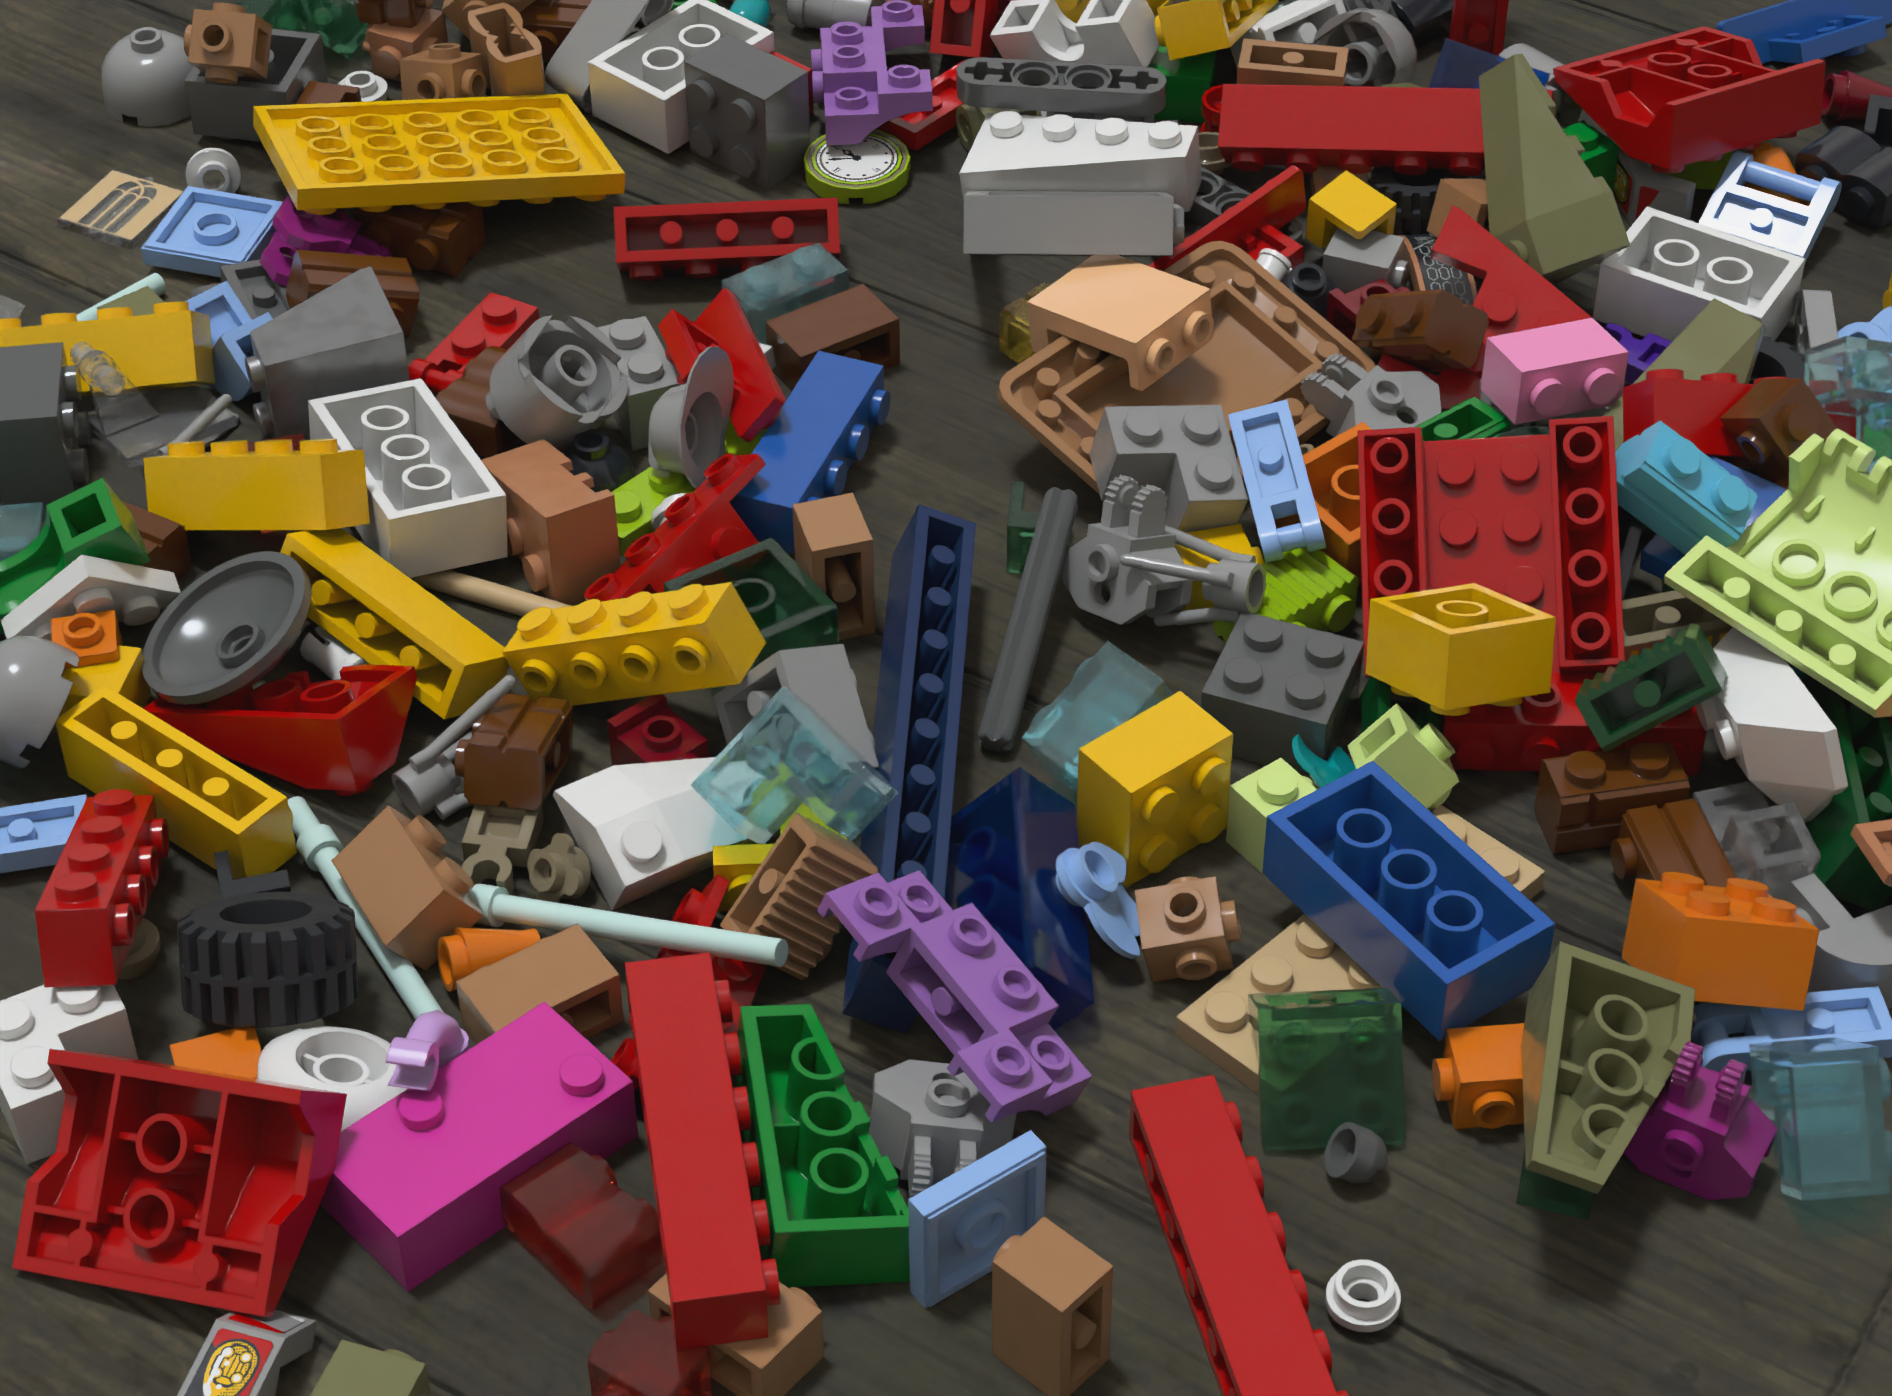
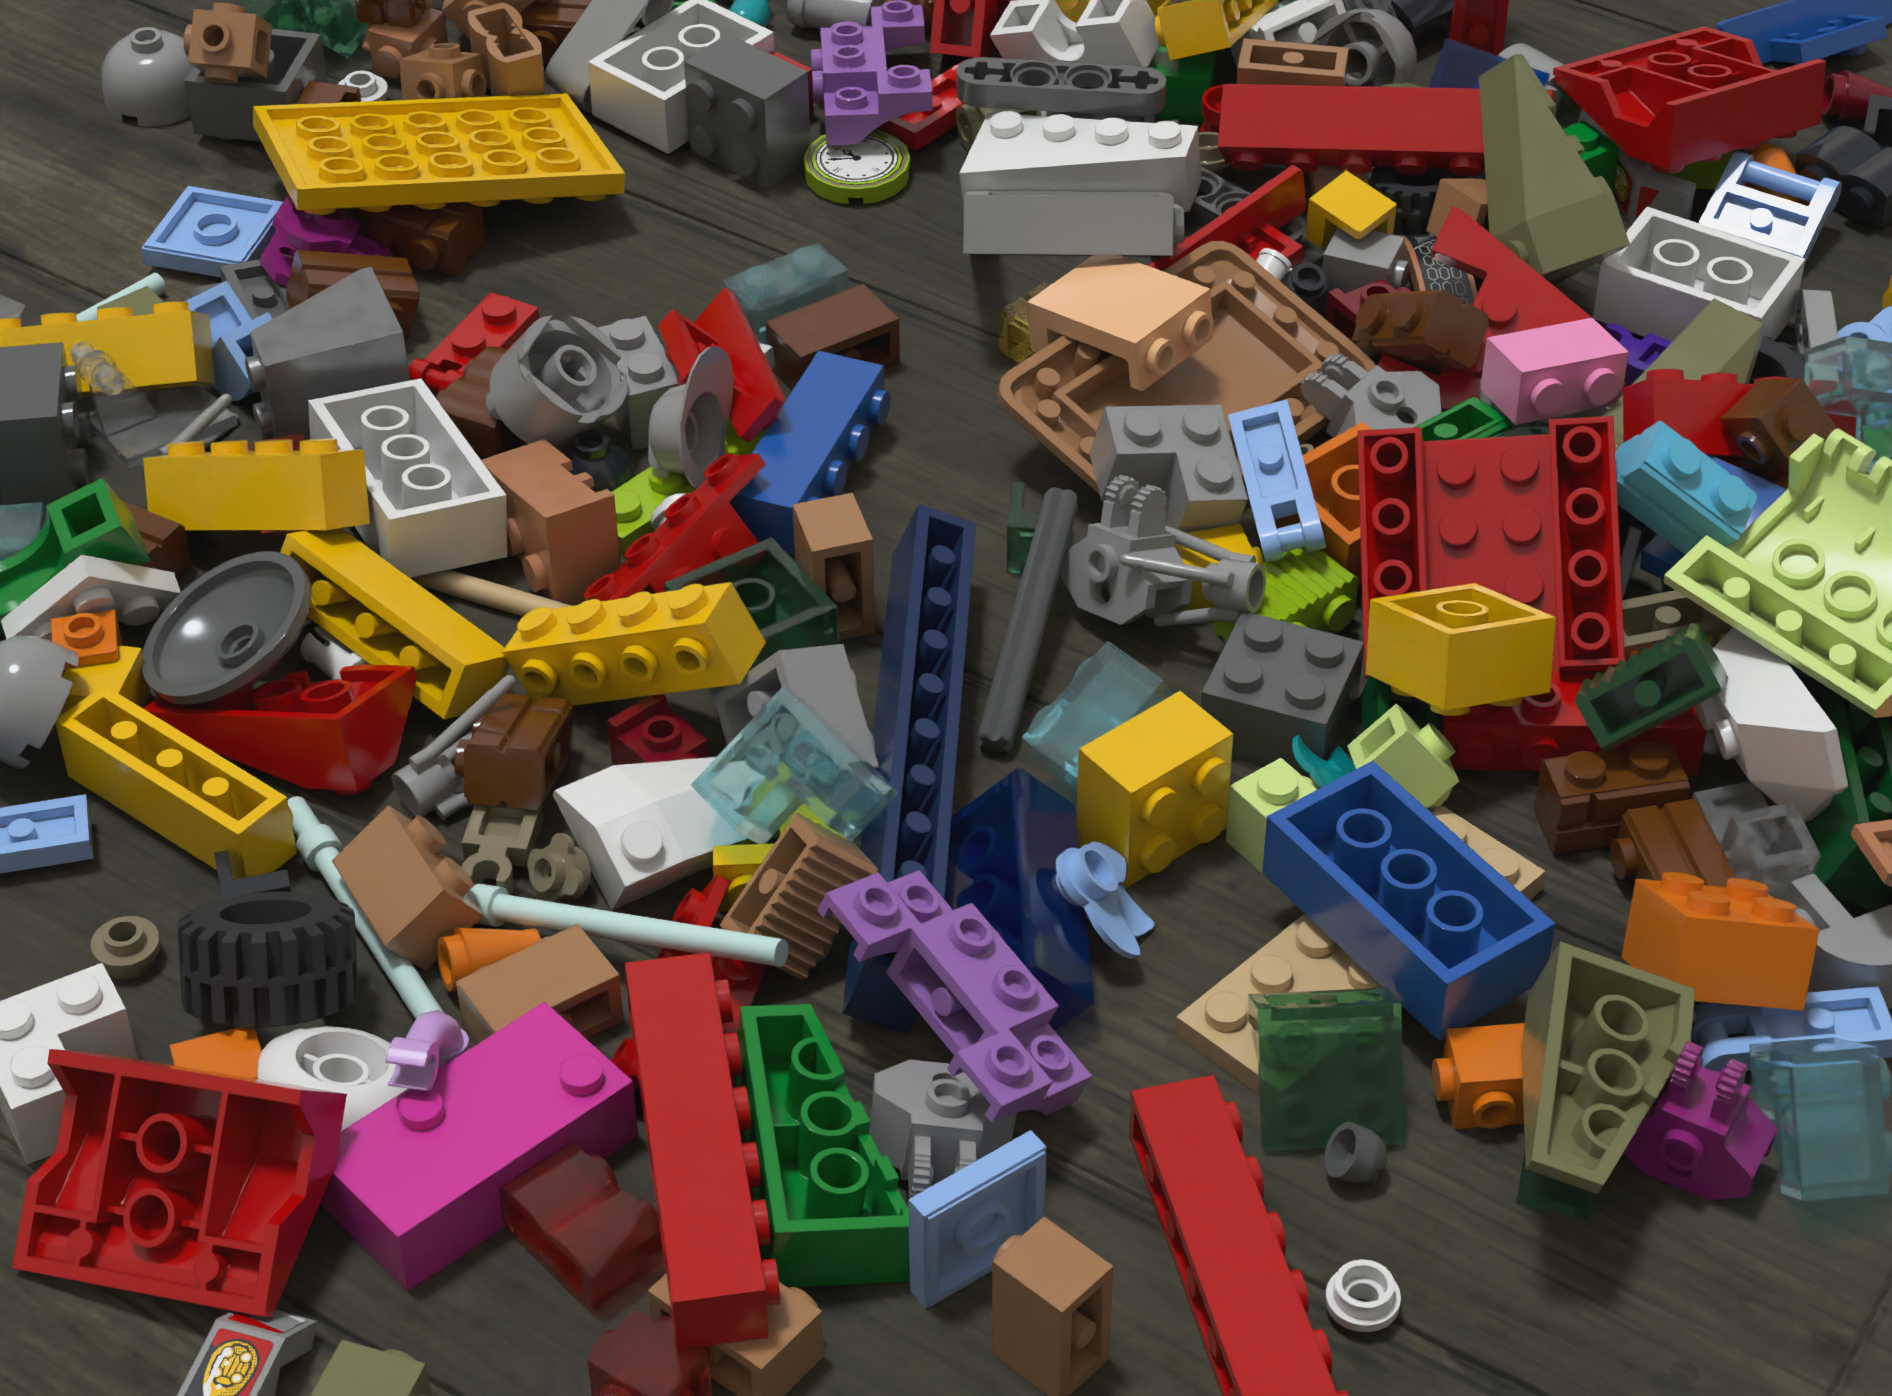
red brick [35,789,169,988] -> none
piece [57,169,184,250] -> none
white plate [186,148,241,193] -> none
red brick [614,197,840,281] -> none
medium nougat brick [1135,876,1242,982] -> none

